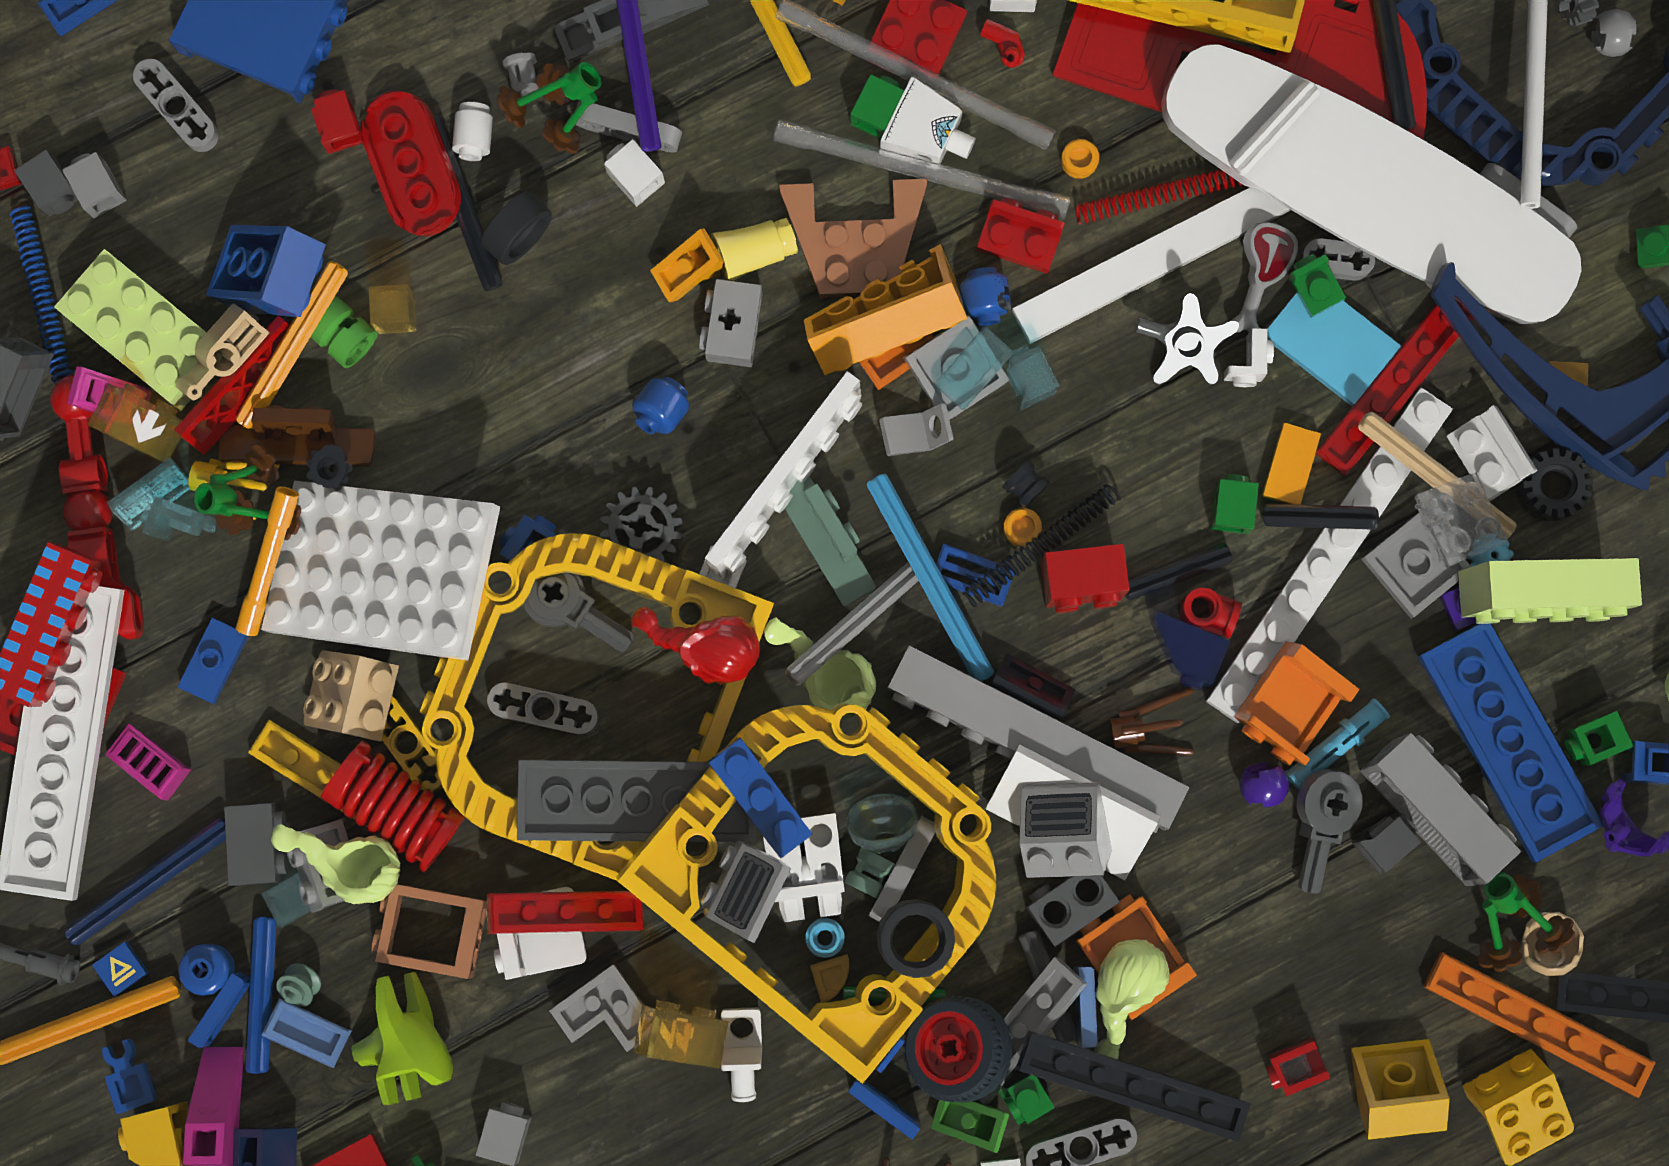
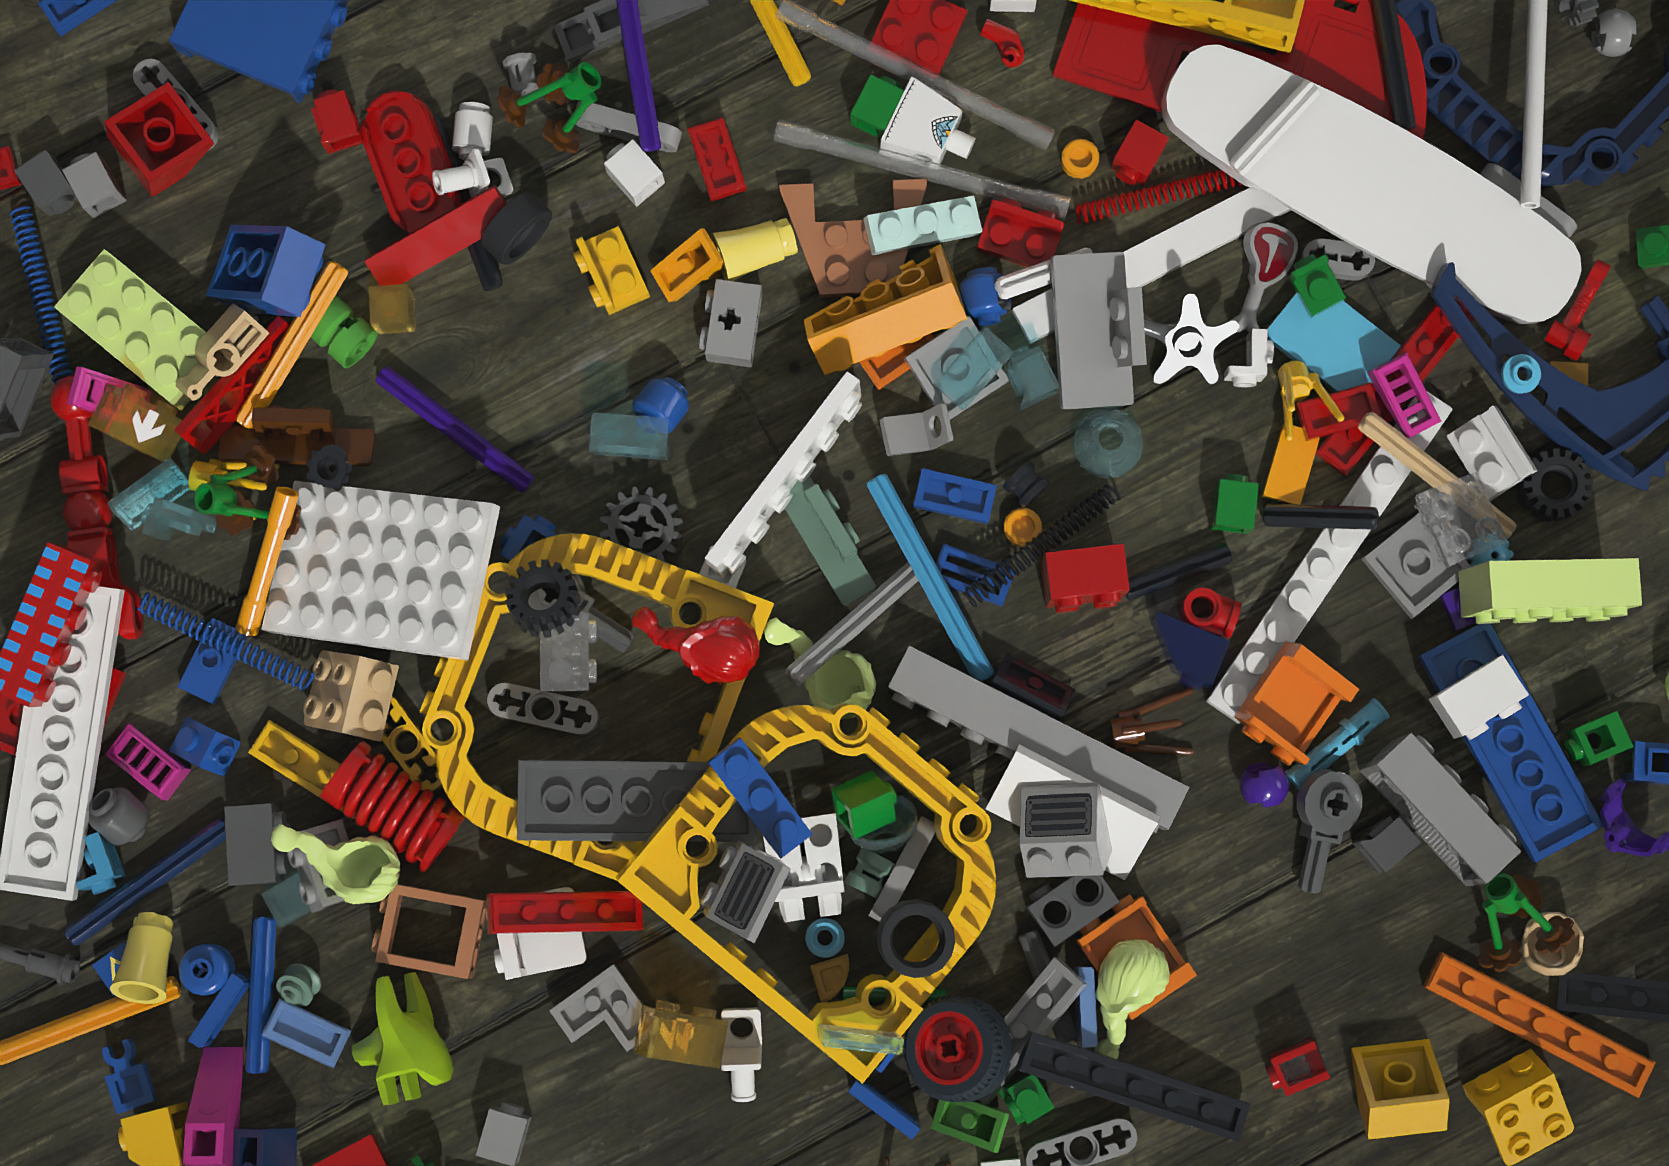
none -> dark azure bracket [76,832,126,895]
none -> dark grey head [89,787,149,845]
none -> red slope [104,82,214,197]
none -> light yellow plant [110,912,173,1004]
none -> blue piece [137,592,315,691]
none -> blue bracket [169,716,241,776]
none -> red tile [364,185,507,293]
none -> dark purple axle [375,366,534,492]
none -> white bracket [432,148,513,198]
none -> black tyre [505,559,581,638]
none -> clear bracket [540,611,597,691]
none -> yellow bracket [573,226,650,315]
none -> clear light blue bracket [589,412,671,460]
none -> red plate [687,117,747,202]
none -> clear light blue tile [817,1024,904,1055]
none -> green brick [832,770,897,839]
none -> light aqua plate [863,196,982,255]
none -> blue plate [913,468,997,524]
none -> white axle [994,248,1092,299]
none -> light grey bracket [1050,252,1147,410]
none -> clear light blue piece [1073,408,1143,478]
none -> red brick [1110,120,1169,187]
none -> yellow plant [1278,361,1344,441]
none -> red tile [1295,382,1382,441]
none -> dark pink slope [1367,353,1442,439]
none -> white brick [1429,655,1529,740]
none -> medium azure plate [1501,354,1541,394]
none -> red brick [1544,259,1611,361]

